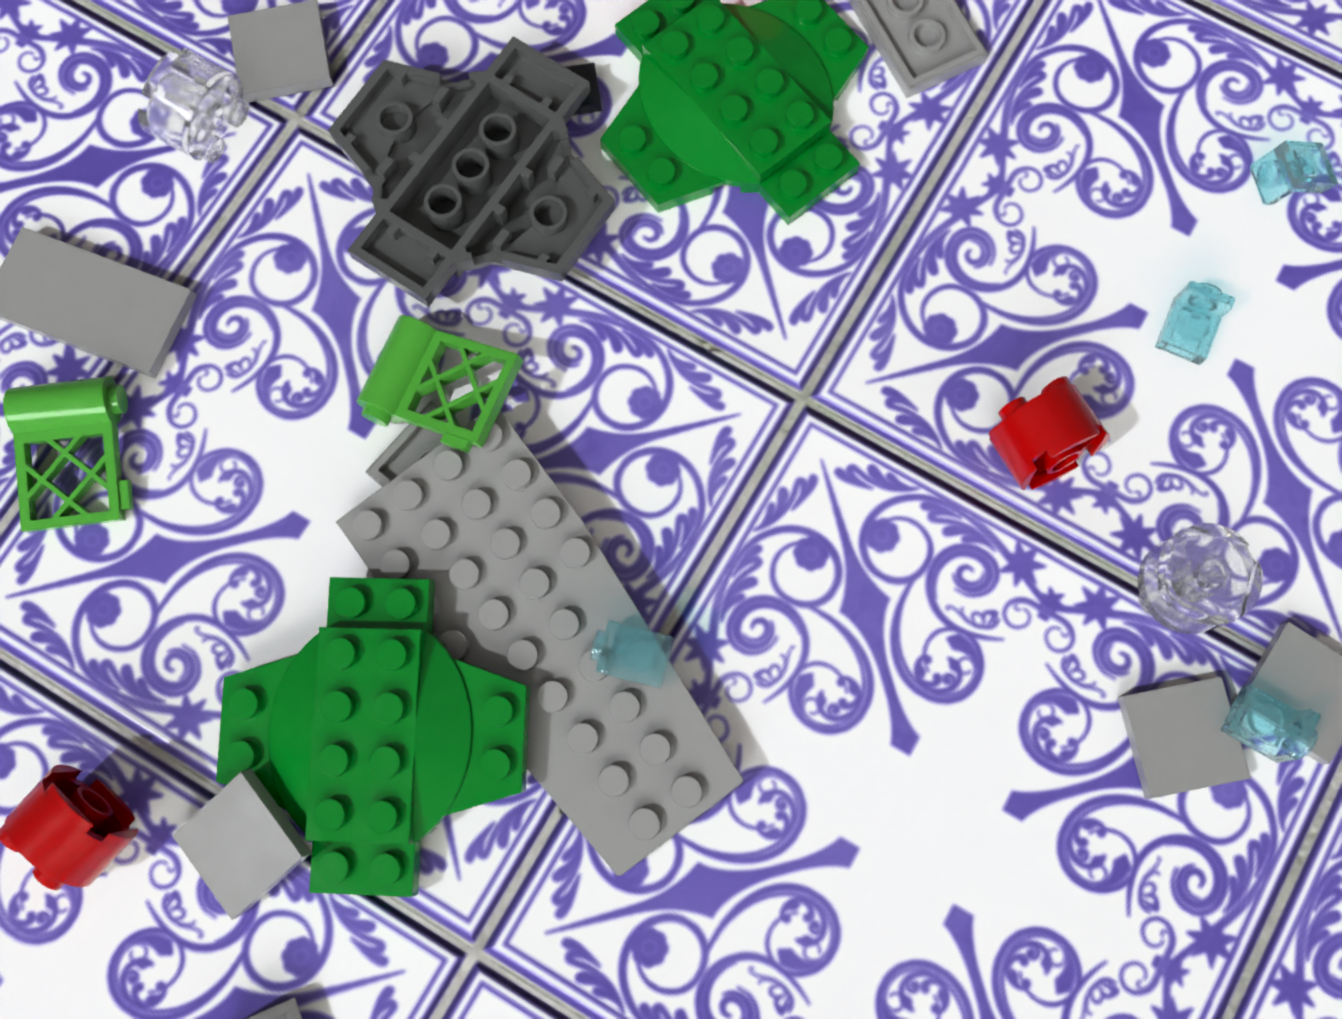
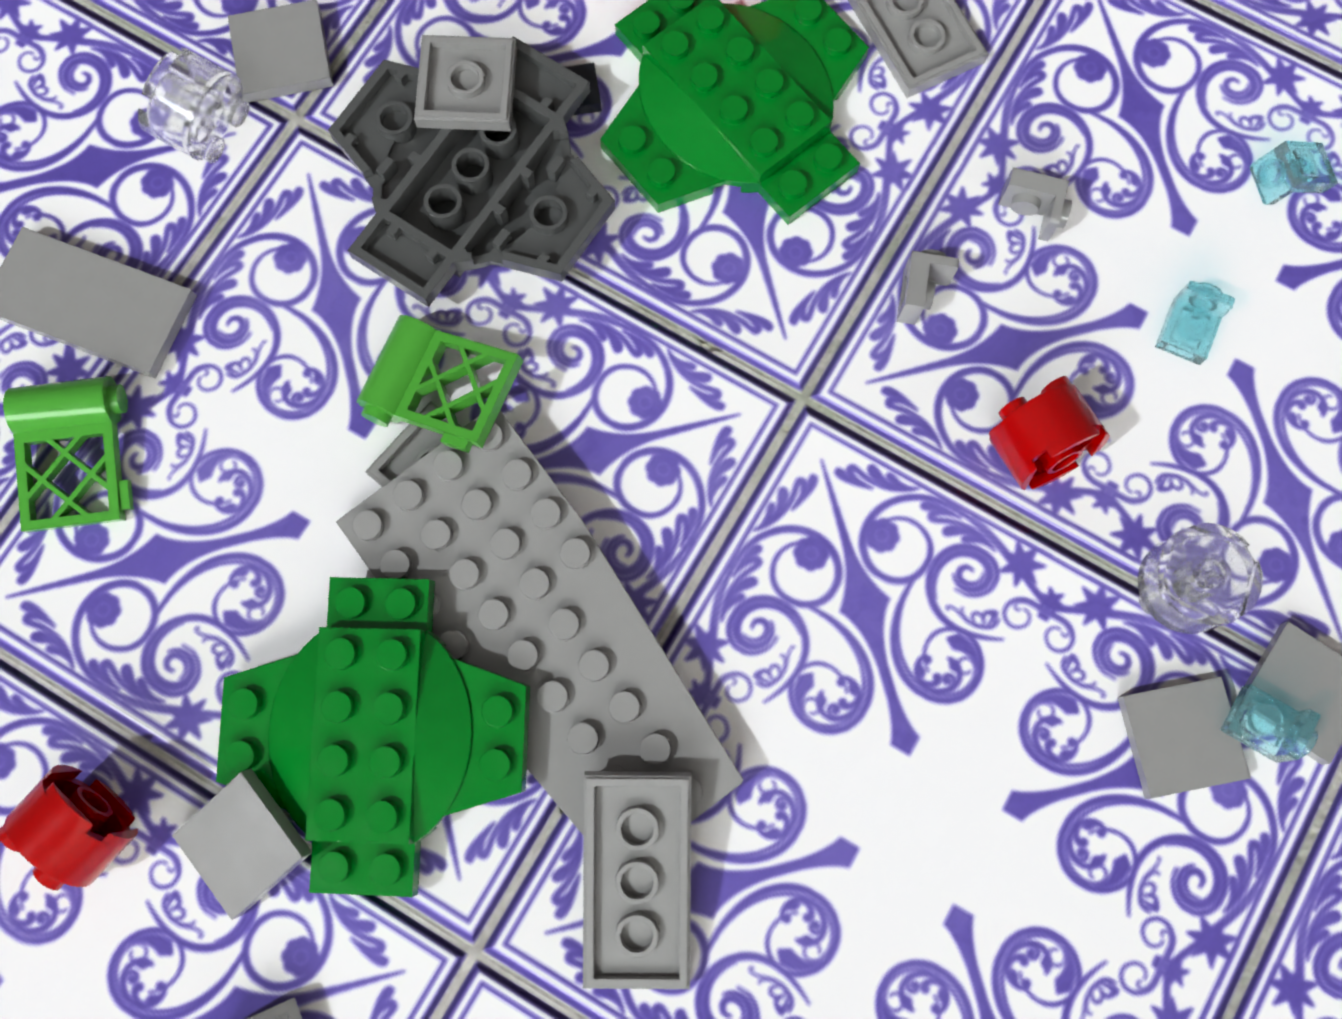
clear light blue bracket [591,620,674,689] -> none
none -> light grey tile [414,35,517,131]
none -> light grey tile [583,771,691,989]
none -> light grey bracket [896,249,959,325]
none -> light grey bracket [998,167,1072,241]

